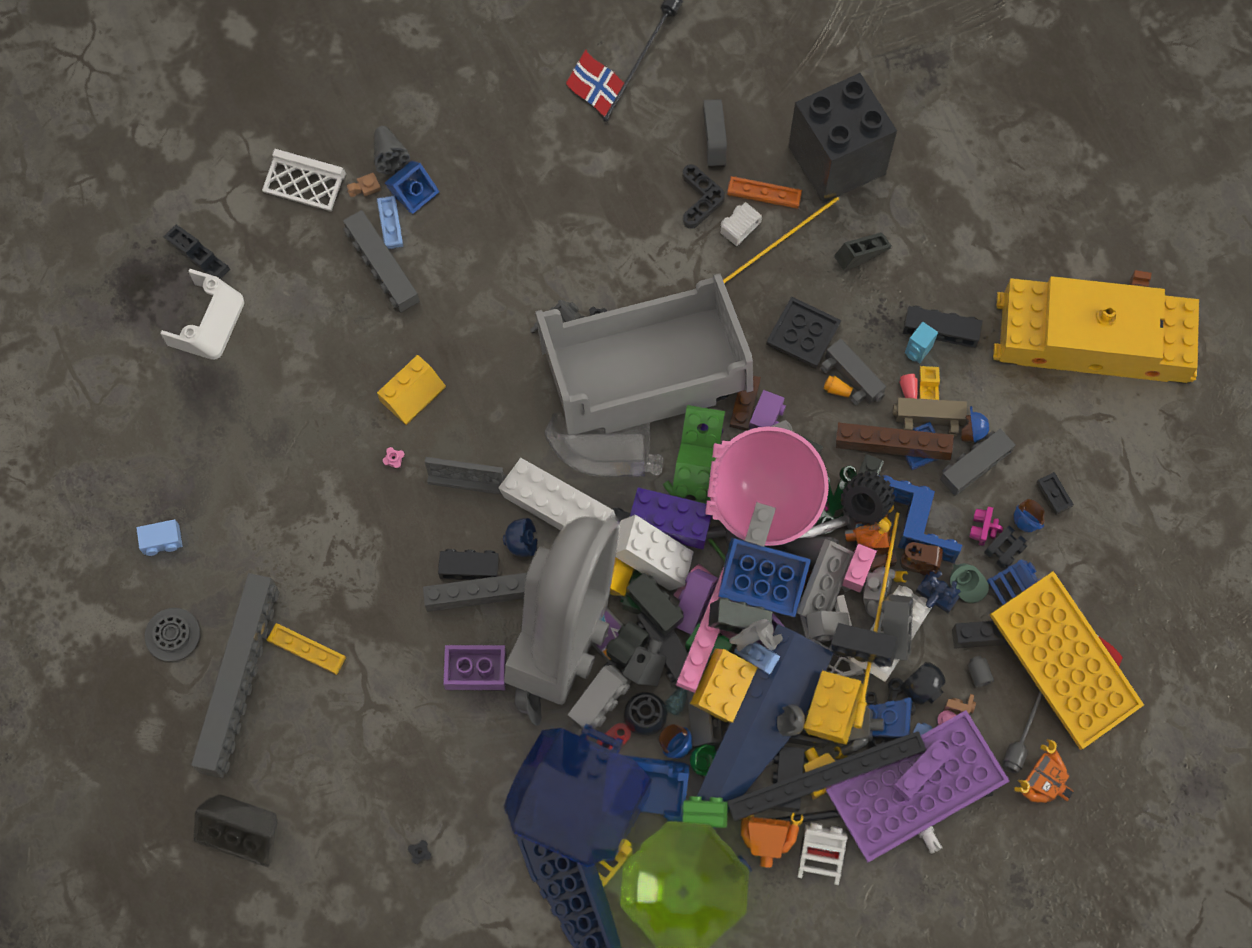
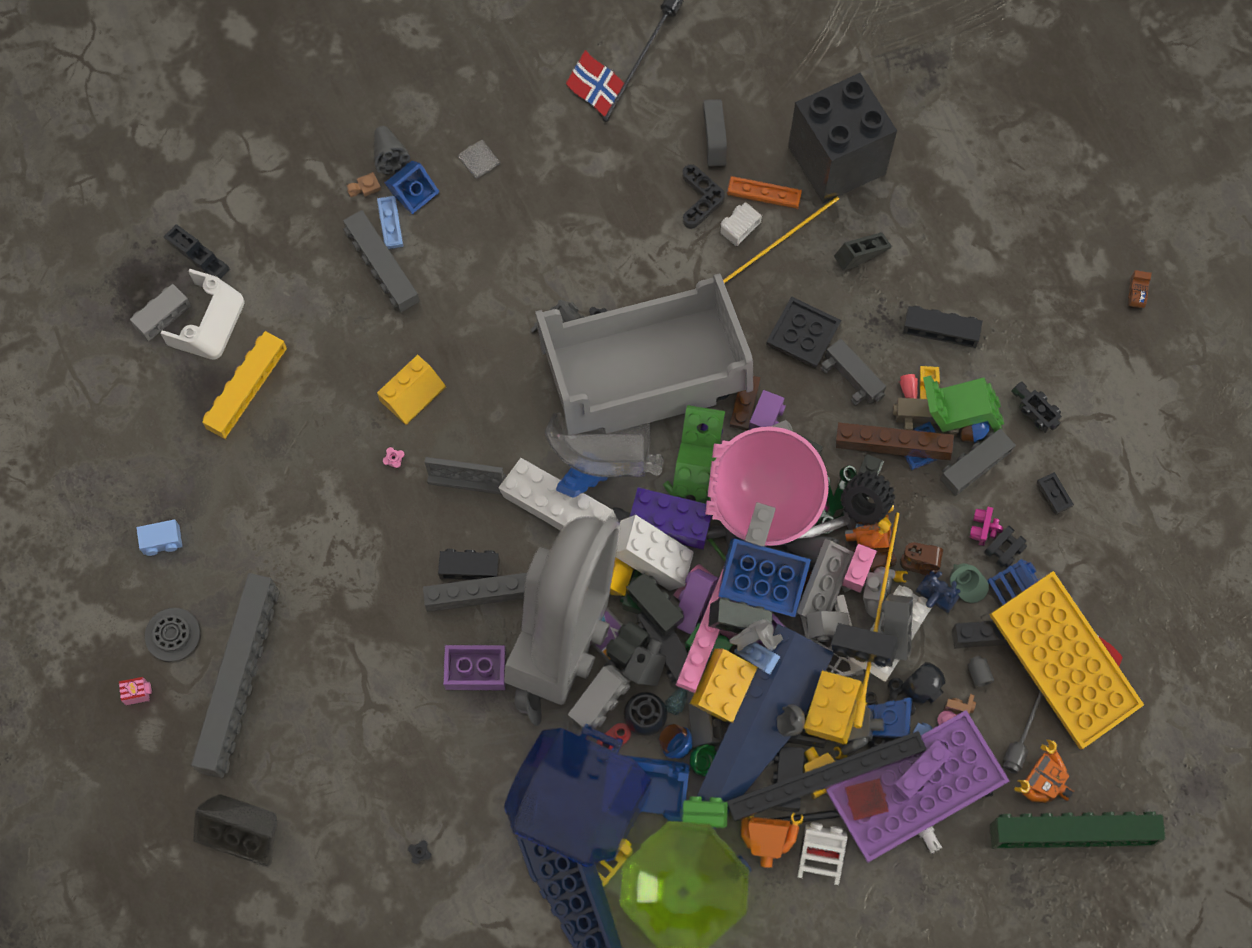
white fence [262,149,346,211] -> none
yellow tile [267,623,346,675] -> none
dark blue cylinder [503,518,538,557] -> none
light orange cone [823,375,853,398] -> none
blue bracket [878,475,962,563] -> none
medium azure brick [905,322,938,363] -> none
yellow piece [993,276,1199,383] -> none
piece [1014,499,1045,532] -> none
none -> bright pink brick [119,677,152,705]
none -> light grey brick [130,284,191,342]
none -> yellow brick [202,331,287,439]
none -> clear piece [458,140,500,179]
none -> blue wing [556,454,618,498]
none -> clear red piece [845,778,889,821]
none -> bright green bracket [923,375,1004,432]
none -> dark green brick [990,811,1166,849]
none -> black brick [1011,381,1062,433]

